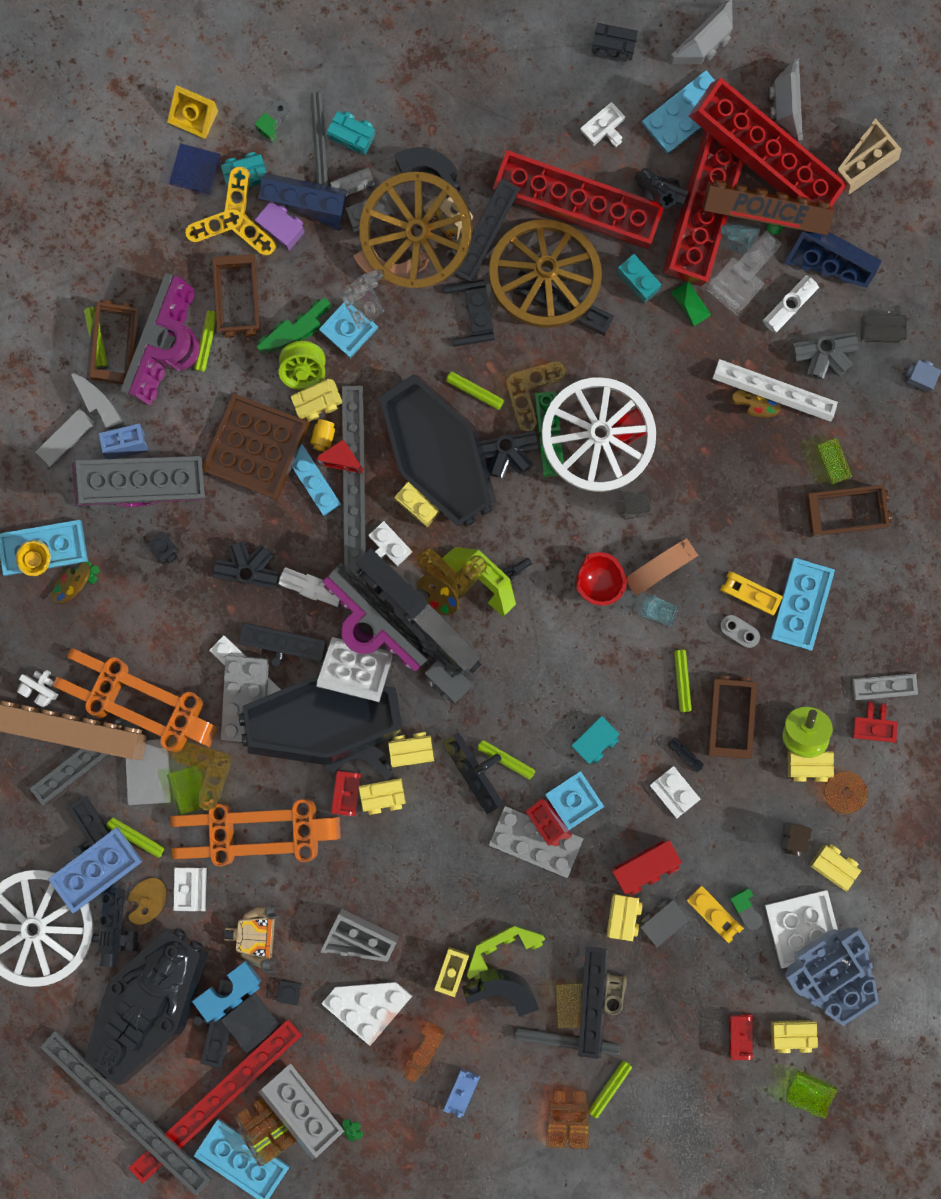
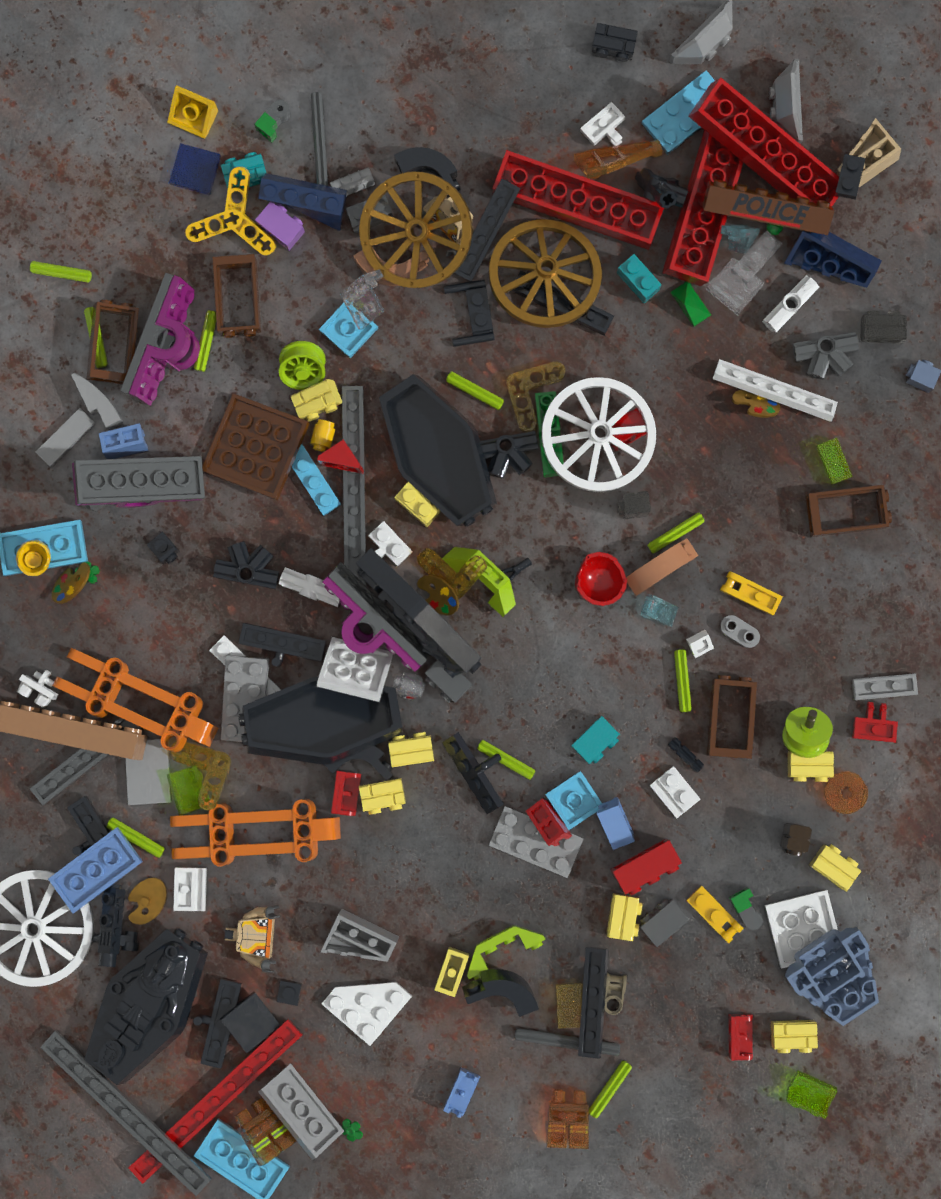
dark azure arch [192,960,262,1023] -> none
green slope [257,297,331,354] -> none
teal brick [326,111,376,155] -> none
clear orange hips [404,1020,445,1083] -> none
medium azure plate [770,558,835,651] -> none
none -> lime axle [30,261,92,283]
none -> clear head [392,670,425,701]
none -> clear orange plate [574,139,662,179]
none -> medium blue hinge [597,797,635,850]
none -> lime axle [648,513,704,553]
none -> white plate [686,630,714,658]
none -> black plate [835,154,866,200]

